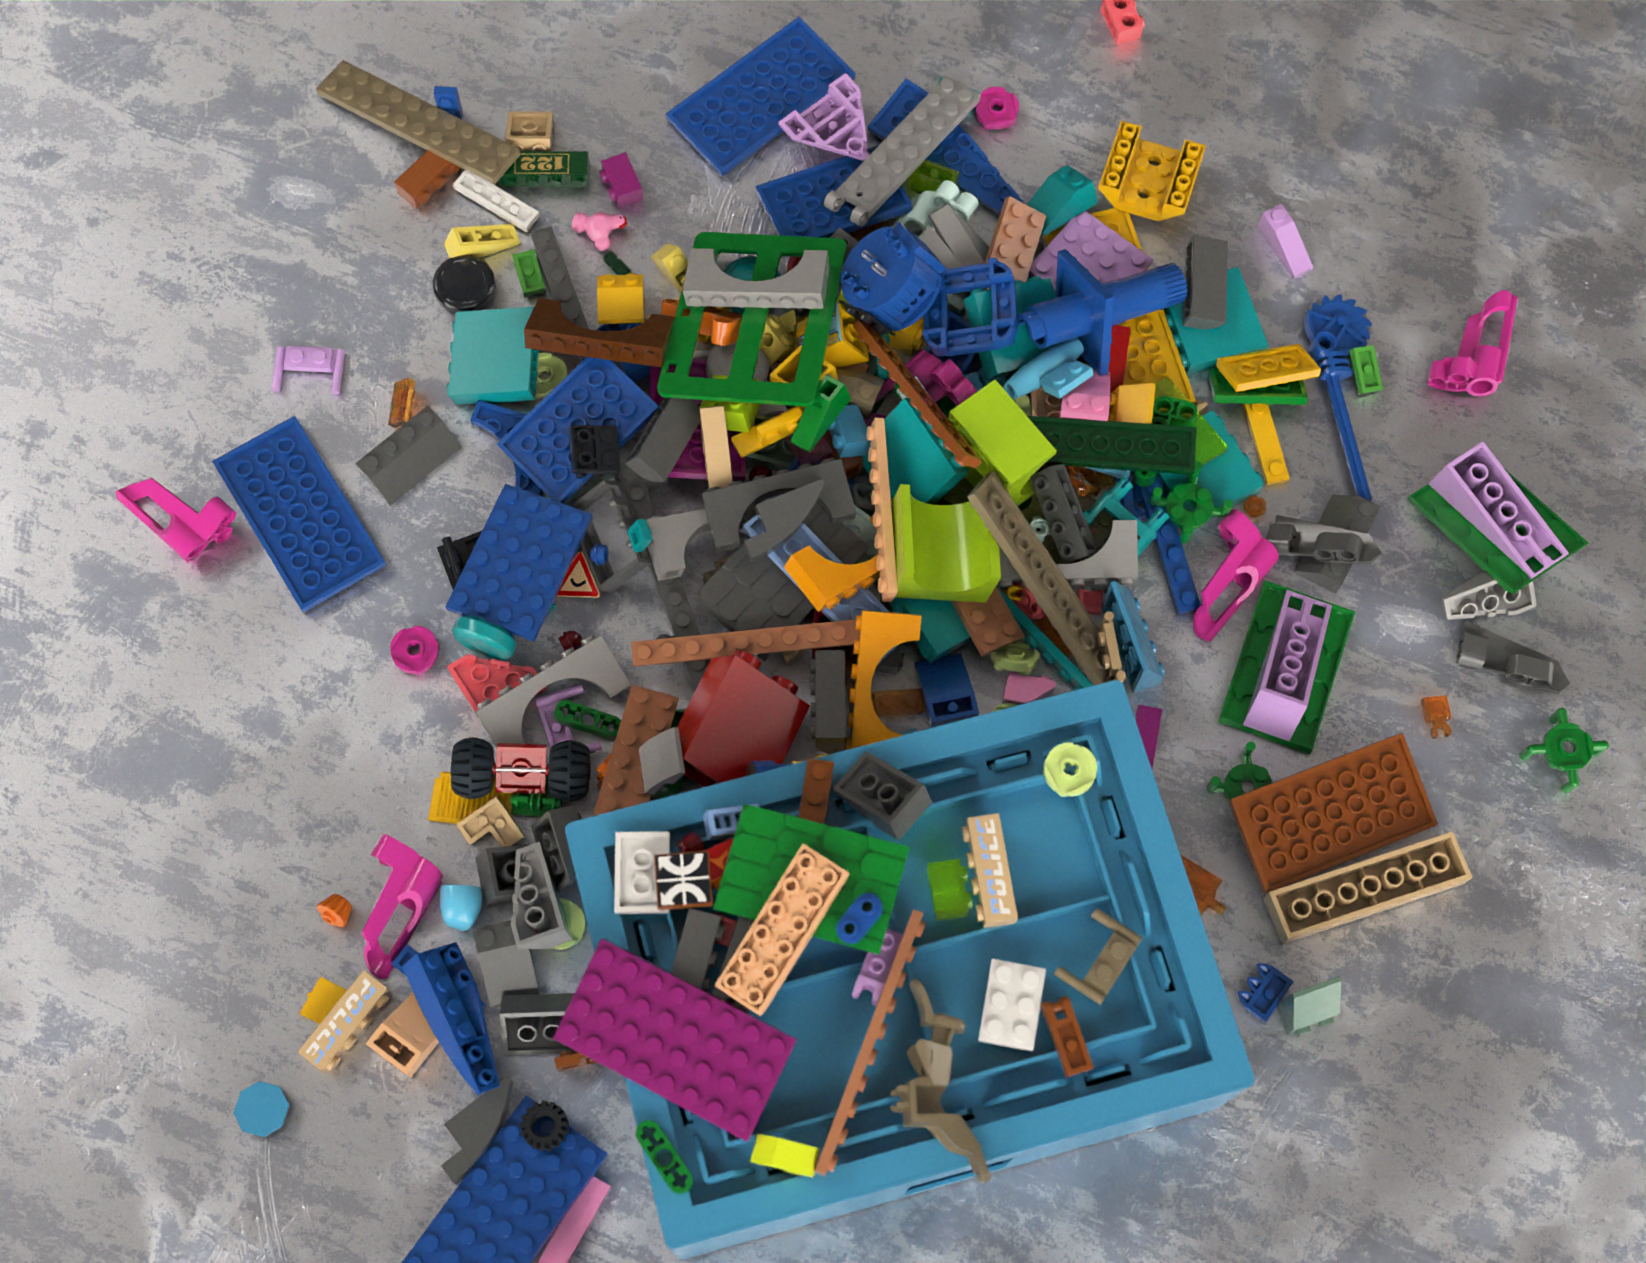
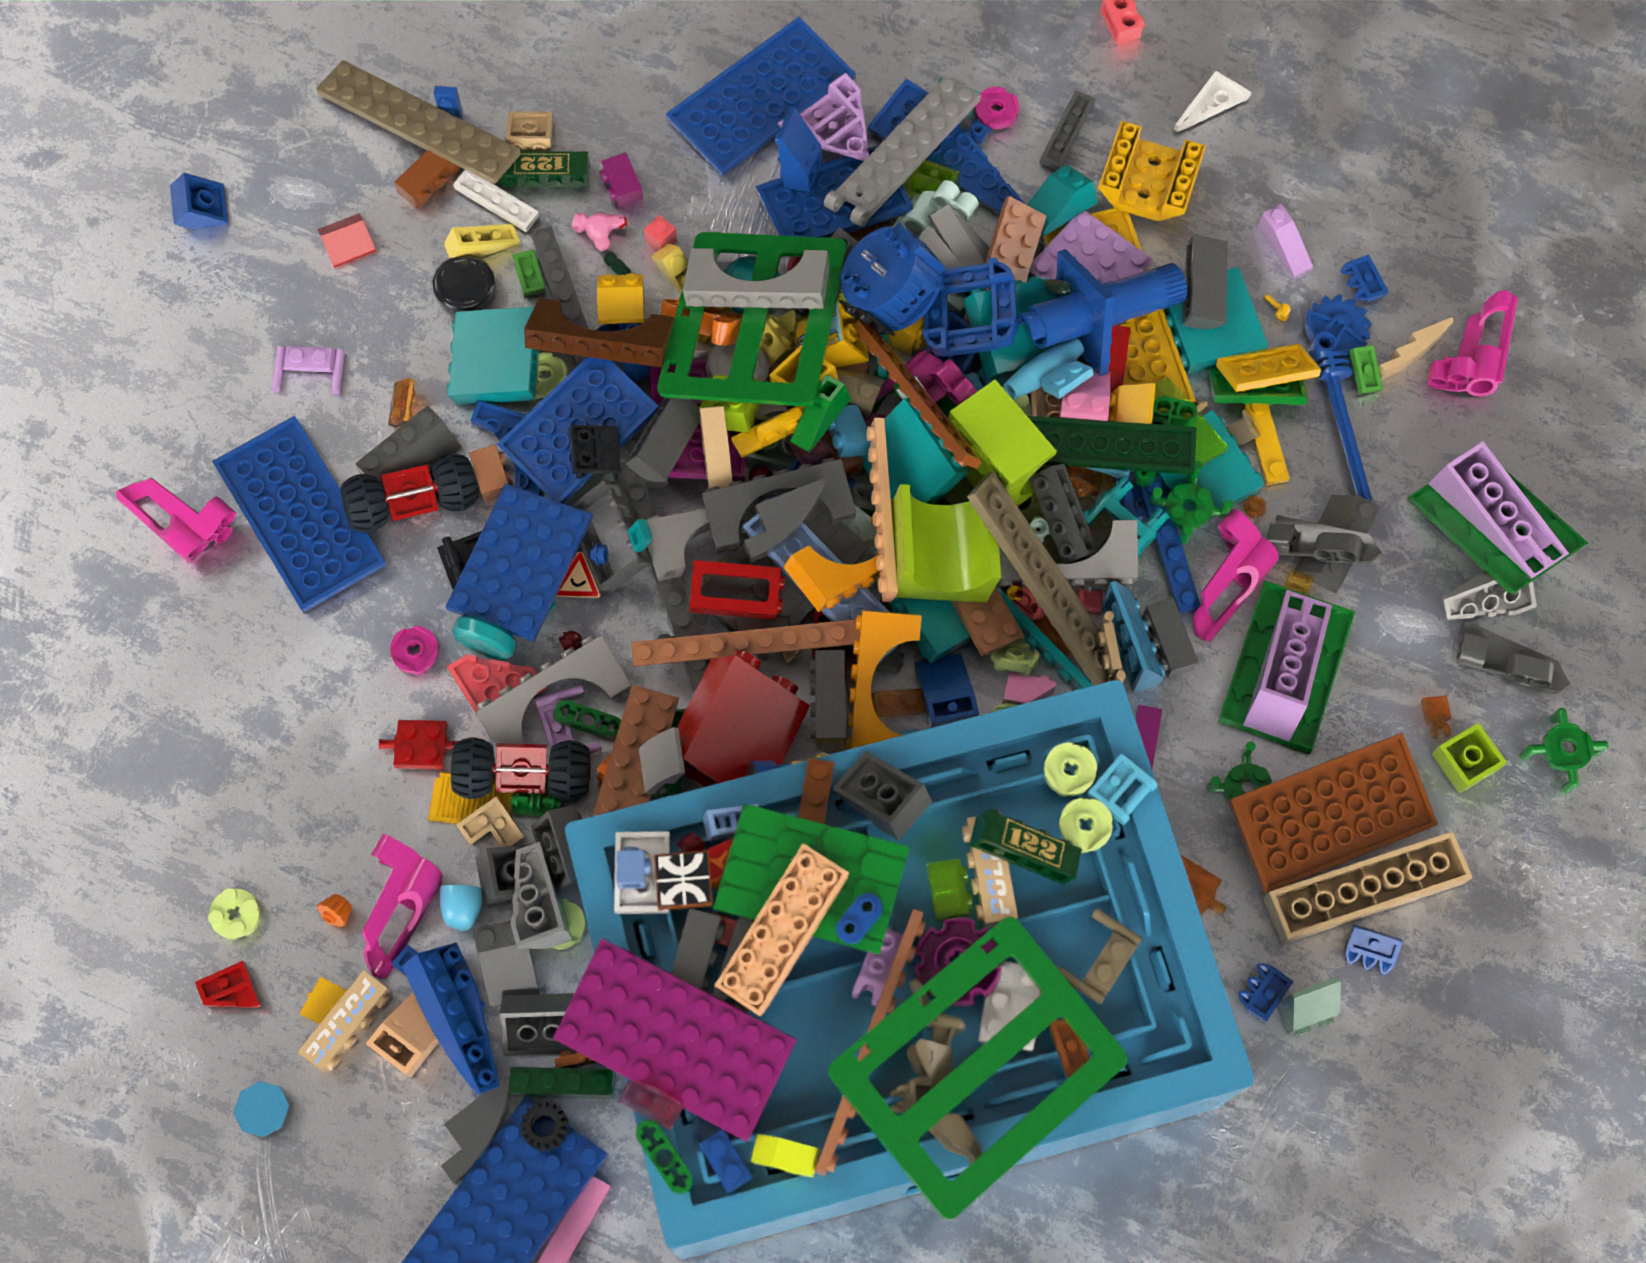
none -> blue slope [170,173,228,230]
none -> red wing [195,961,262,1008]
none -> yellowish green plate [208,888,261,940]
none -> slope [317,213,376,268]
none -> black plate [341,454,478,533]
none -> red plate [378,720,458,770]
none -> nougat brick [469,444,513,503]
none -> dark green brick [509,1067,616,1099]
none -> medium blue brick [616,847,651,889]
none -> clear pink slope [617,1079,684,1130]
none -> coral brick [644,215,677,252]
none -> red piece [689,560,785,620]
none -> blue plate [699,1129,752,1194]
none -> blue slope [775,107,823,192]
none -> green door [828,917,1128,1220]
none -> magenta piece [915,918,1002,1007]
none -> blue plate [965,119,991,143]
none -> dark green brick [969,809,1082,885]
none -> dark grey plate [1039,90,1096,171]
none -> clear green axle [1043,279,1071,295]
none -> yellowish green plate [1058,798,1113,853]
none -> medium azure plate [1087,753,1158,825]
none -> dark grey brick [1142,598,1199,678]
none -> white wing [1174,71,1251,132]
none -> dark tan bracket [1225,410,1261,446]
none -> yellow hand [1264,294,1290,322]
none -> clear yellow bush [1284,569,1314,596]
none -> blue plate [1340,254,1389,303]
none -> plate [1345,924,1403,975]
none -> tan slope [1379,317,1454,381]
none -> lime brick [1431,722,1507,794]

